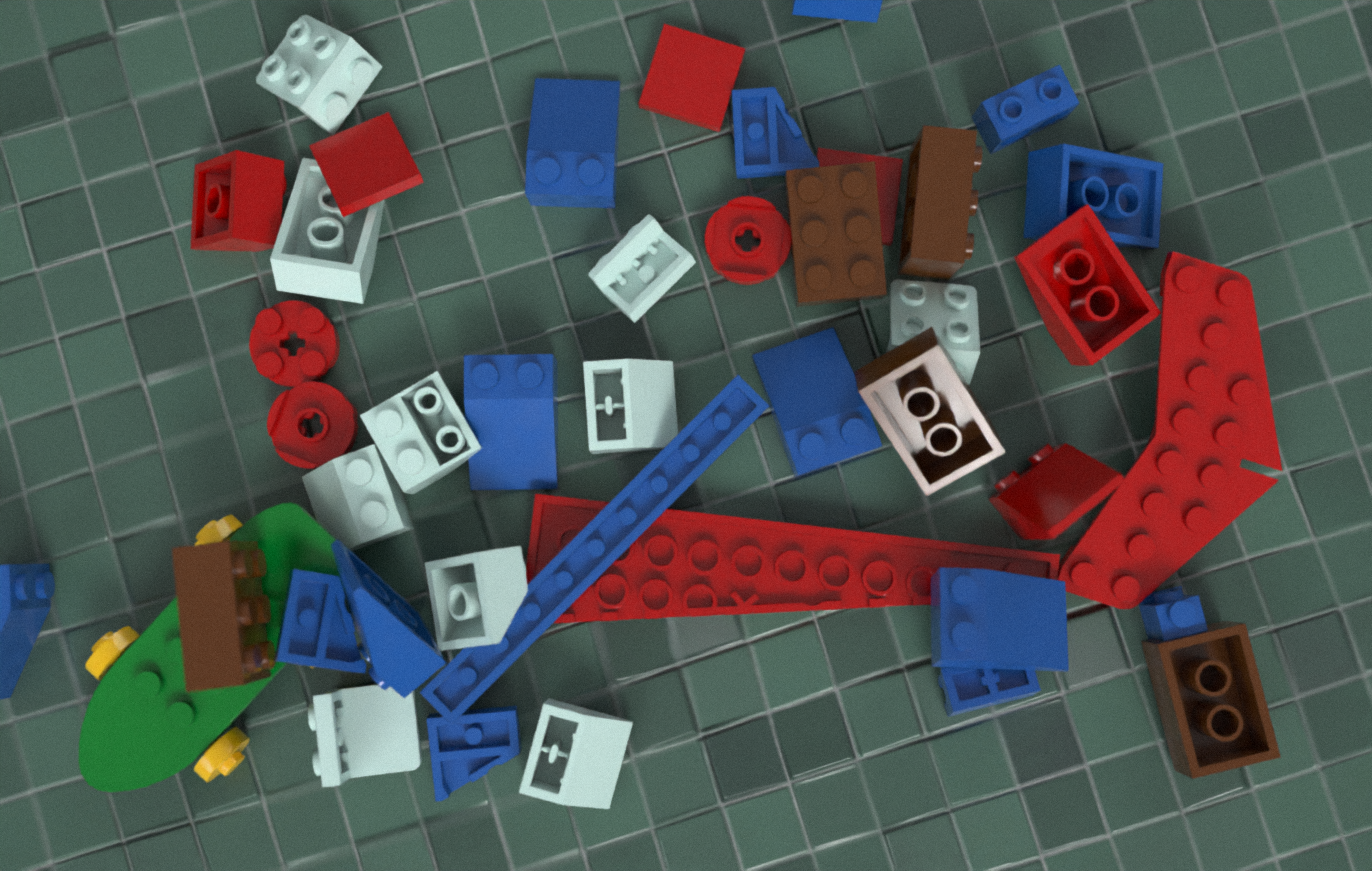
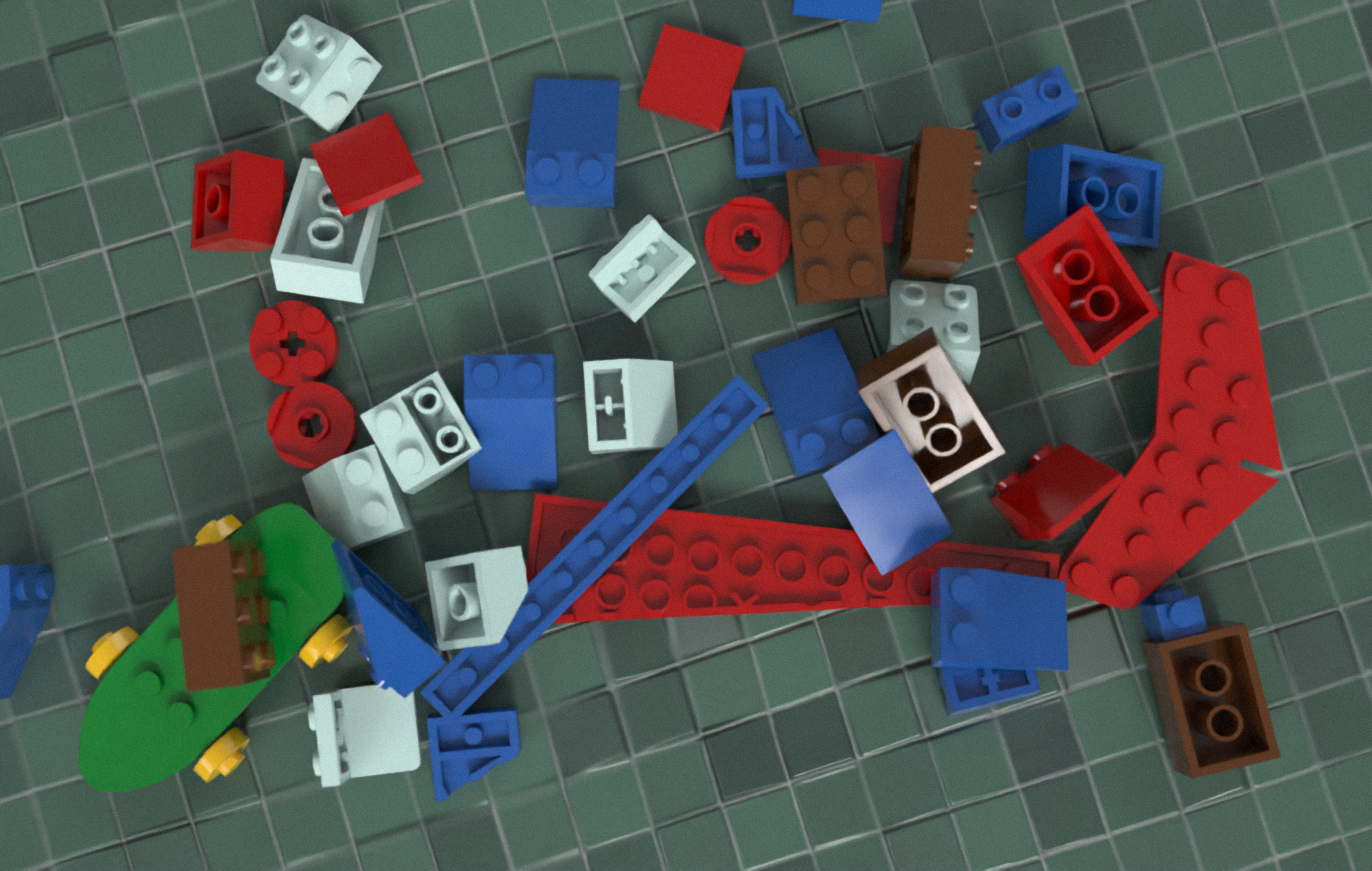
blue wing [274,569,366,673] -> none
light aqua slope [519,698,633,809] -> none
none -> sticker [822,429,953,576]

